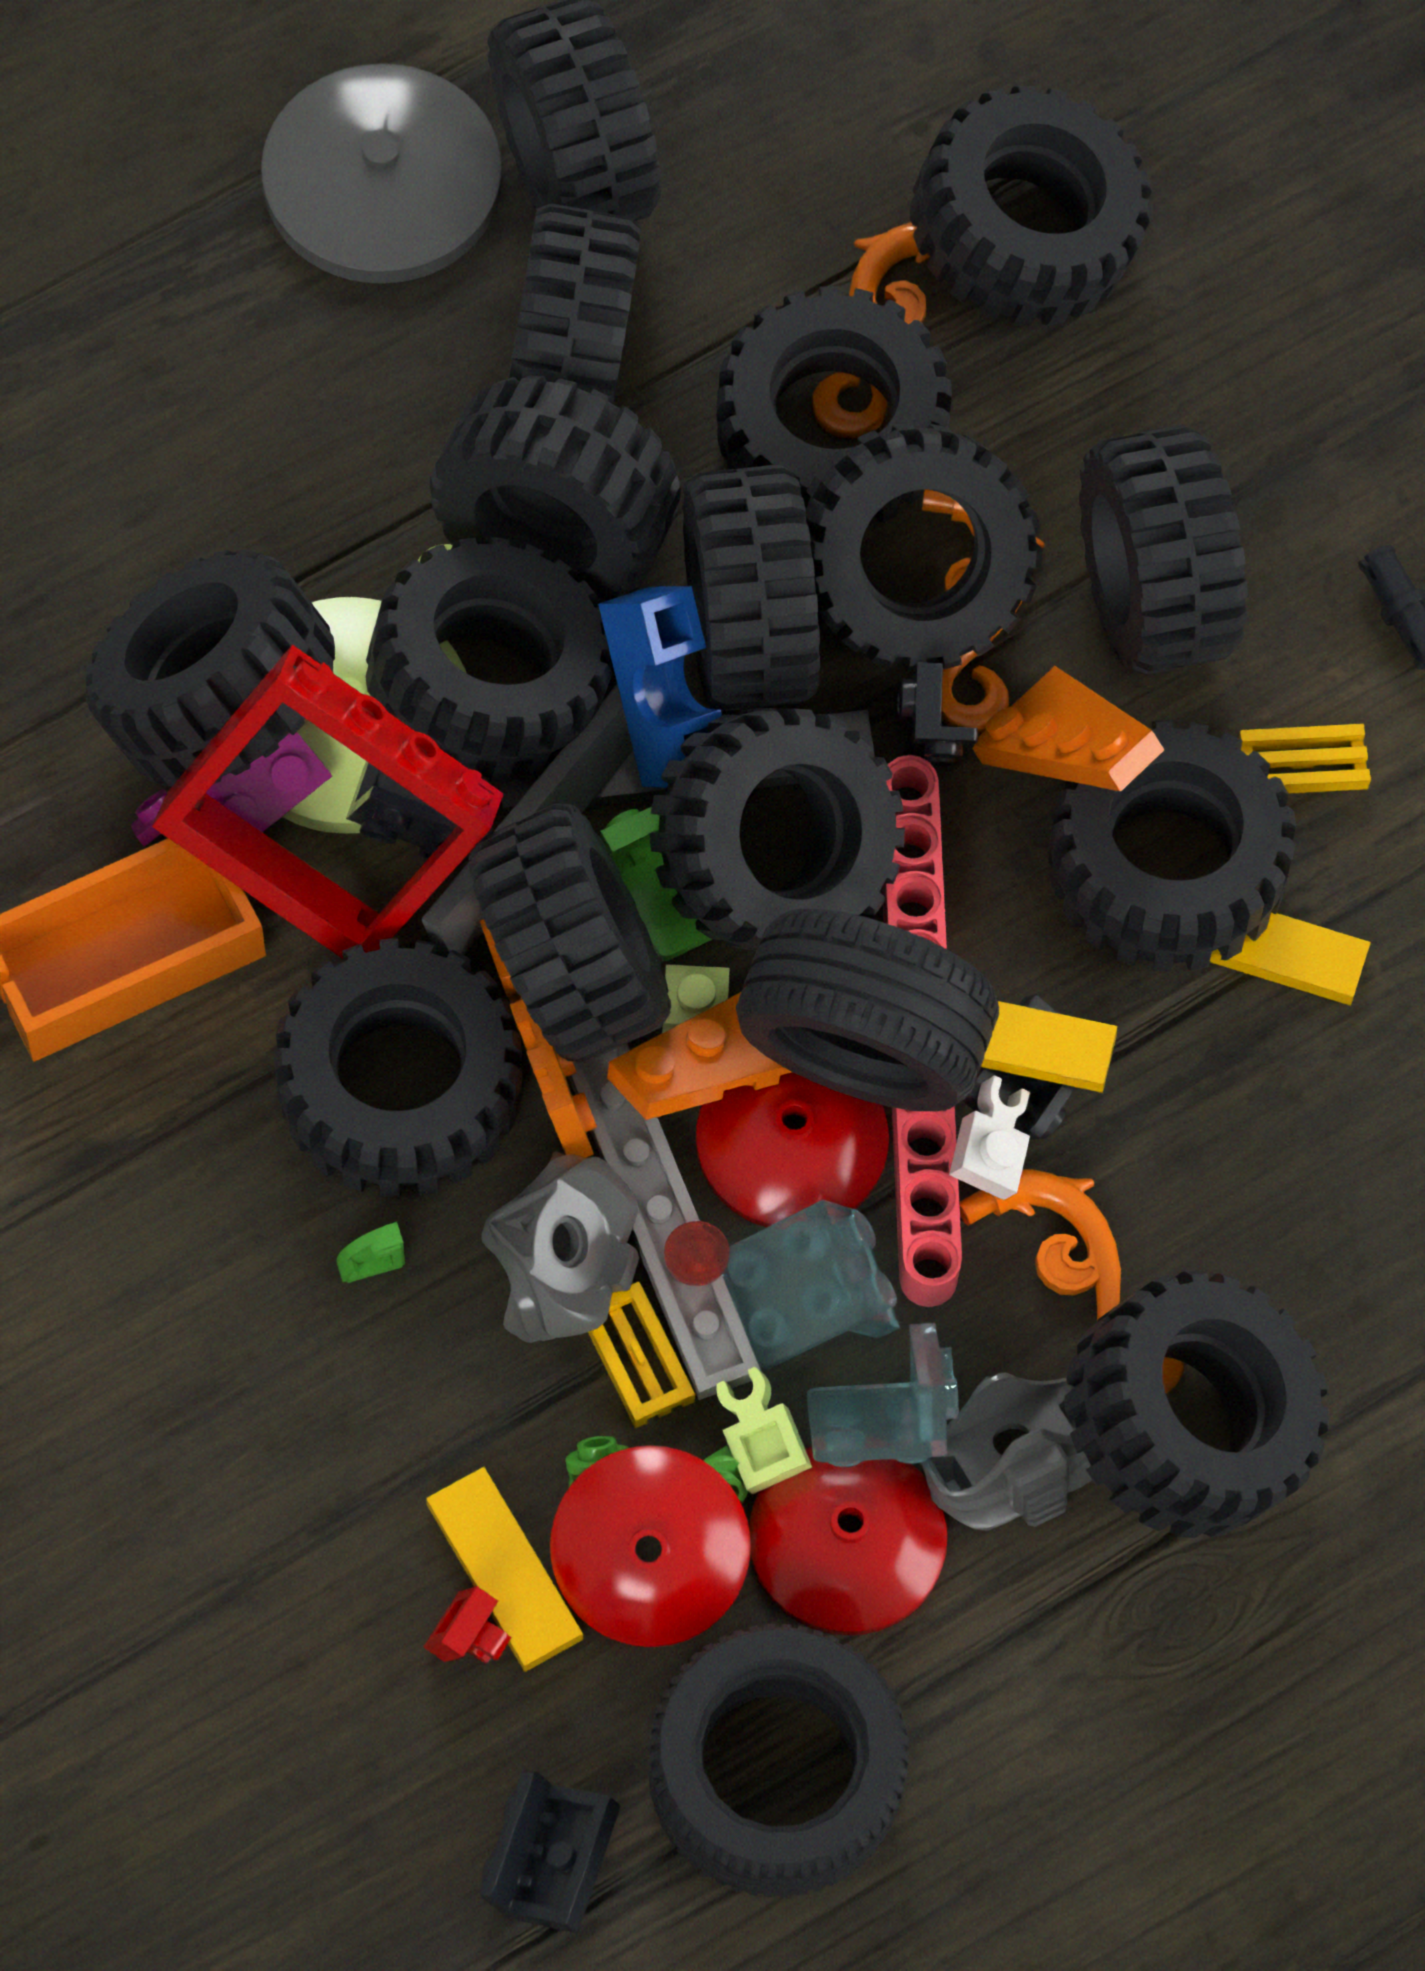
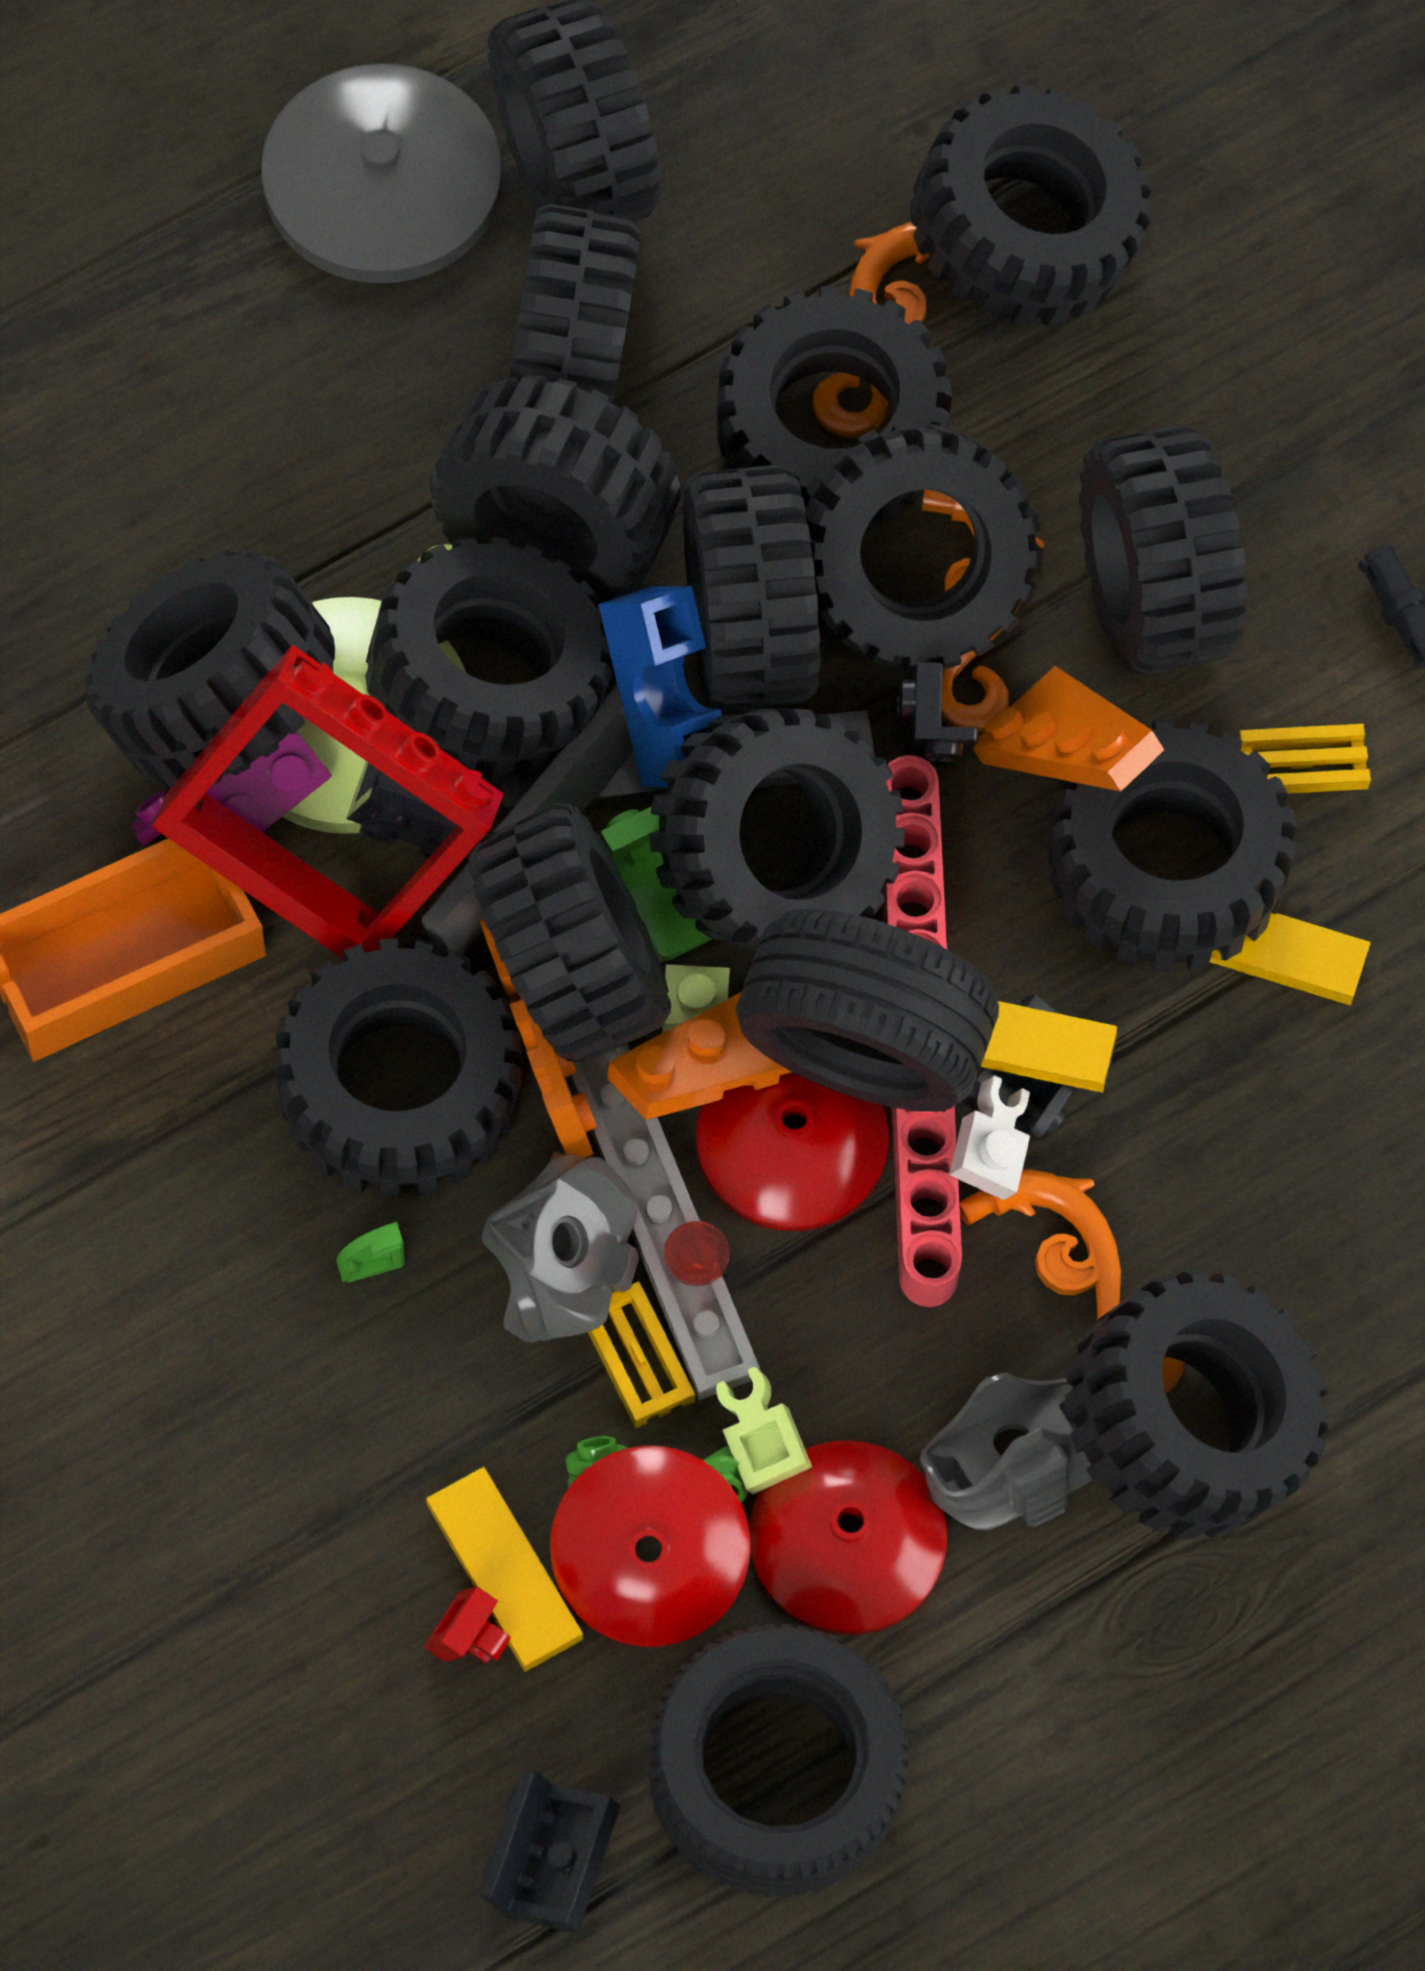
clear light blue bracket [719,1200,900,1369] -> none
clear light blue bracket [807,1323,959,1467] -> none

